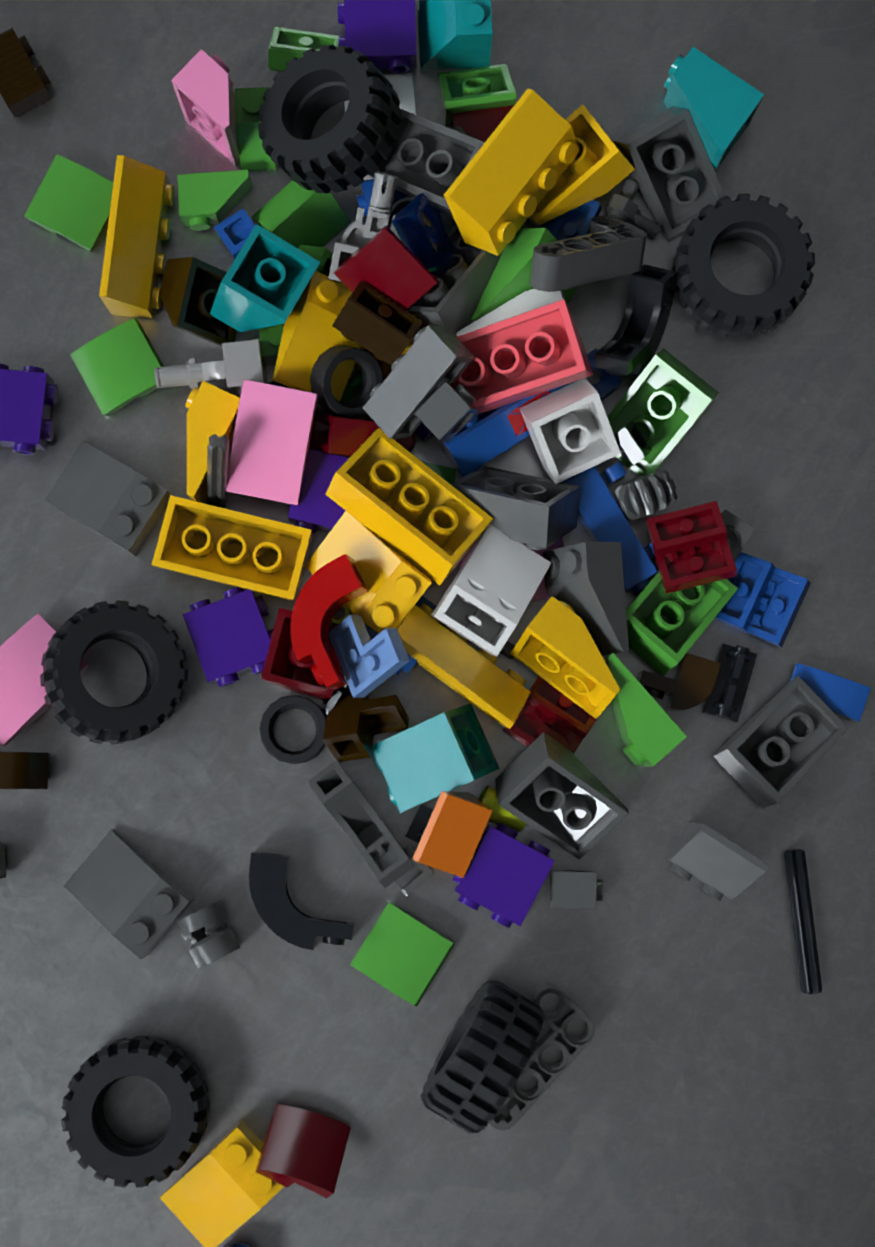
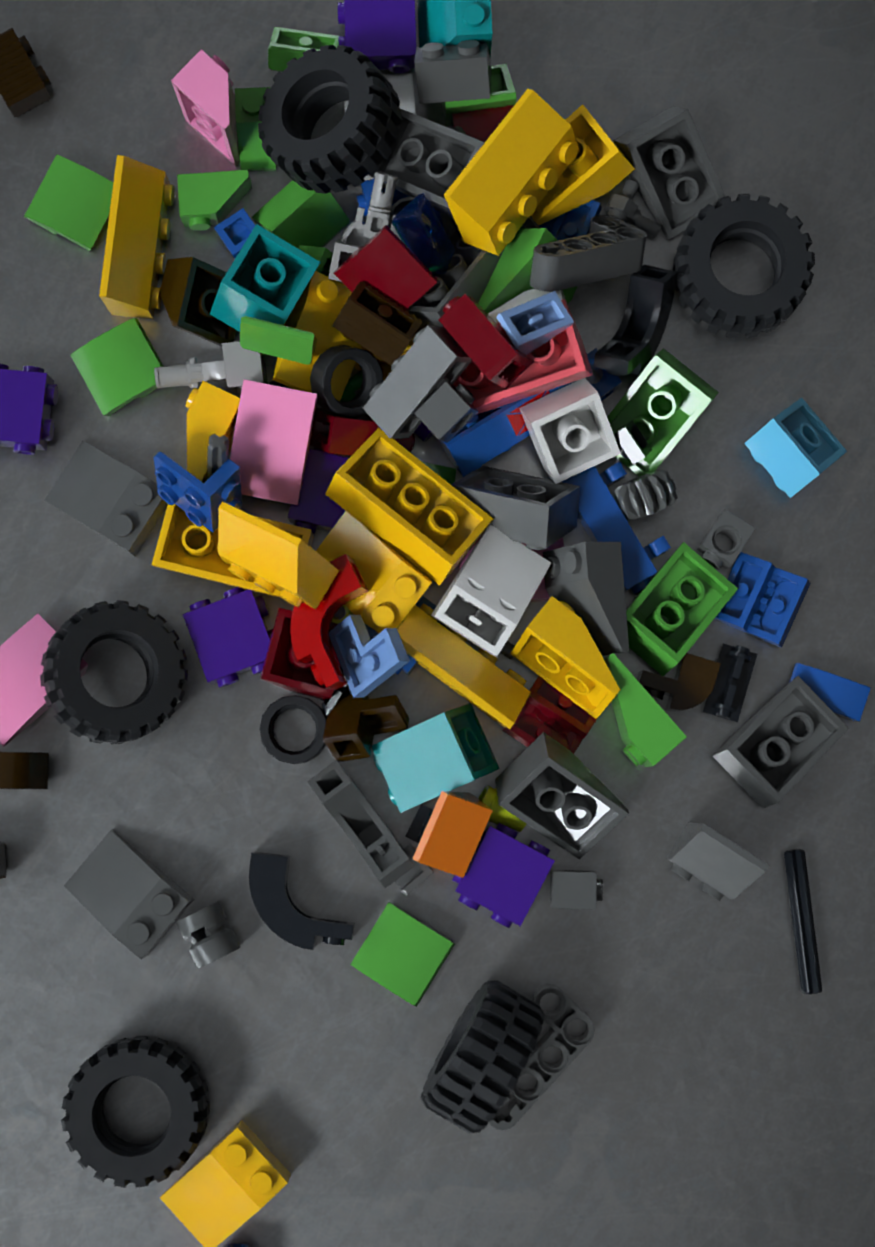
dark red slope [255,1104,351,1198] -> none
dark red slope [646,501,737,594] -> none
teal slope [664,47,764,172] -> none
none -> blue bracket [153,451,242,532]
none -> yellow slope [218,501,339,609]
none -> bright green slope [240,316,317,365]
none -> dark grey slope [415,40,491,104]
none -> dark red slope [439,293,533,388]
none -> light blue slope [497,291,574,355]
none -> medium azure slope [744,398,847,498]

